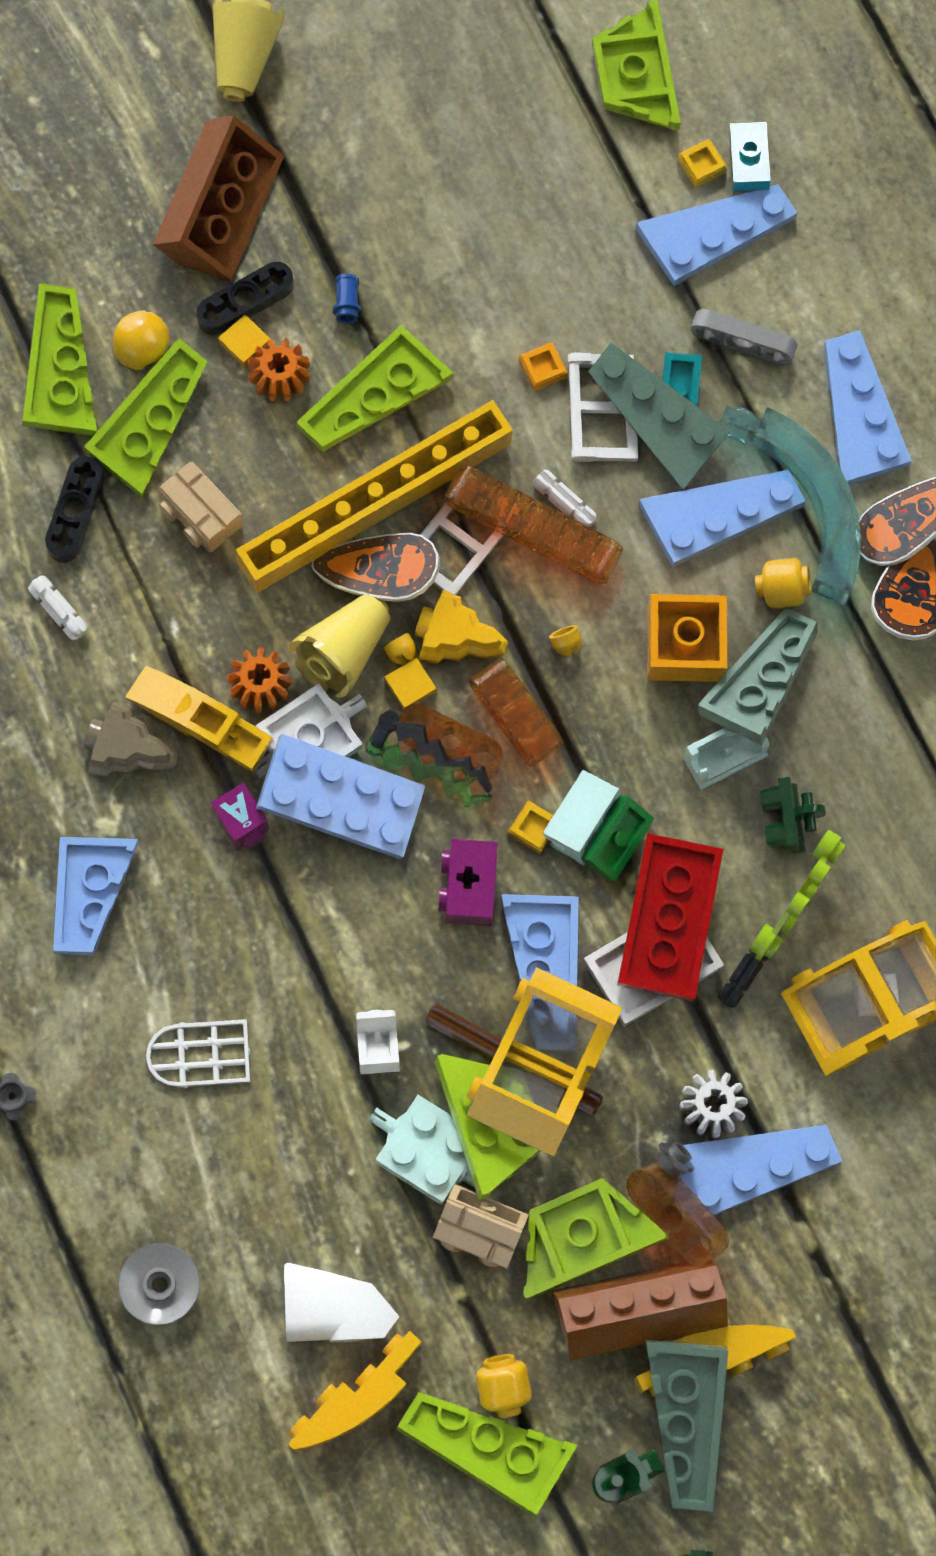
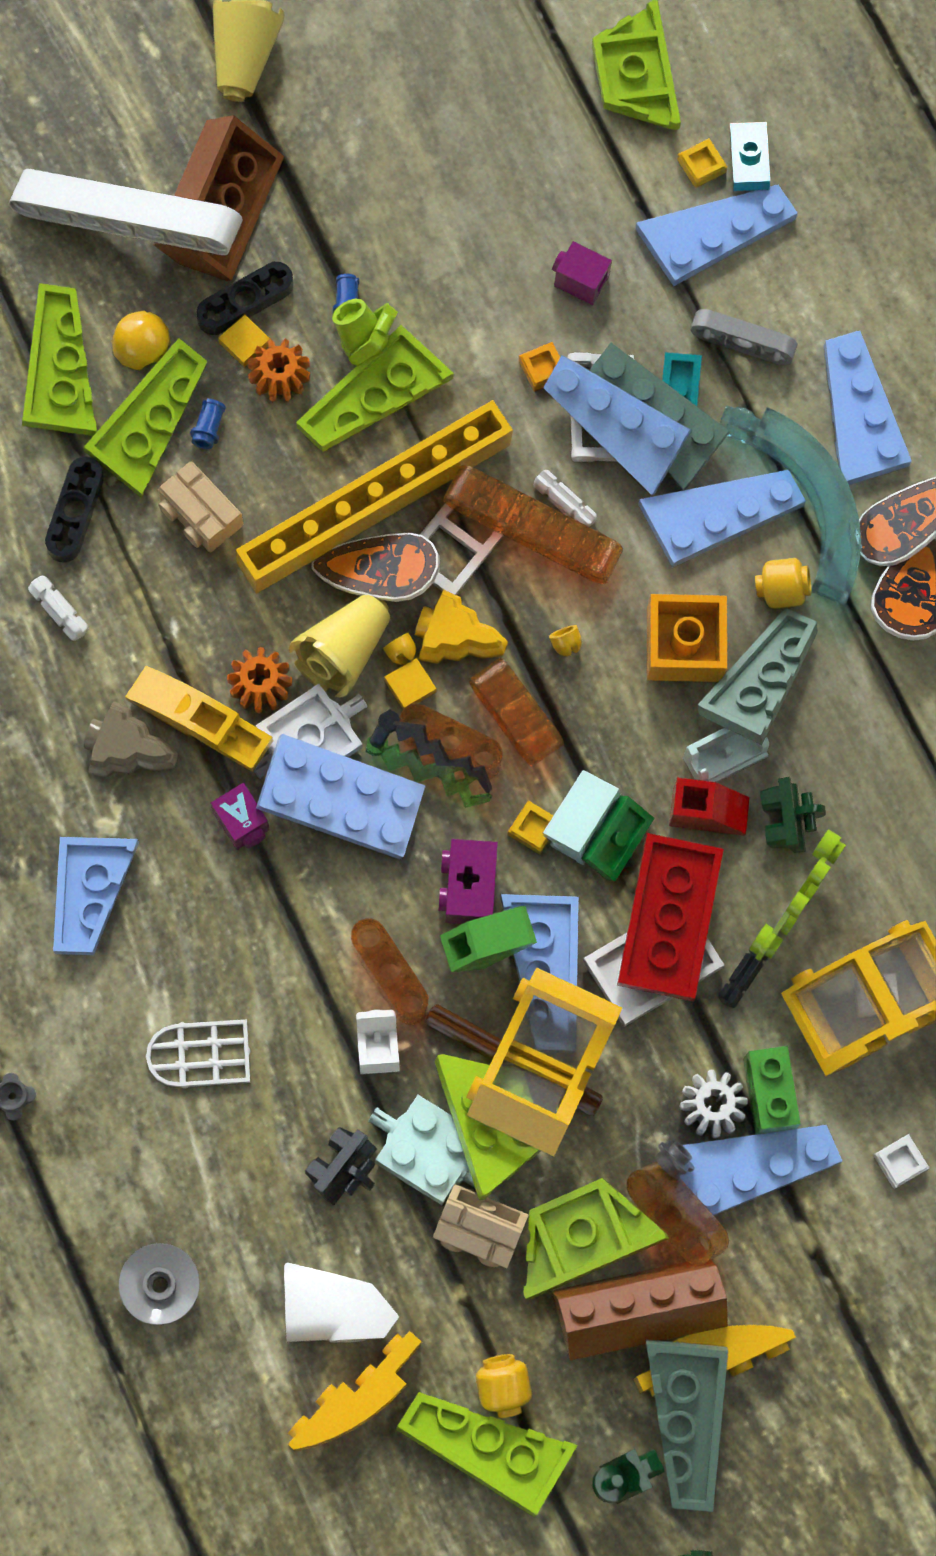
none -> white beam [9,169,243,255]
none -> blue pin [190,399,226,449]
none -> black hips [305,1127,377,1205]
none -> lime piece [332,299,398,365]
none -> clear orange beam [351,918,429,1025]
none -> bright green slope [440,906,537,972]
none -> light blue wing [543,355,692,495]
none -> magenta brick [552,241,612,305]
none -> red slope [669,777,750,836]
none -> bright green brick [743,1046,801,1135]
none -> white tile [873,1134,929,1189]

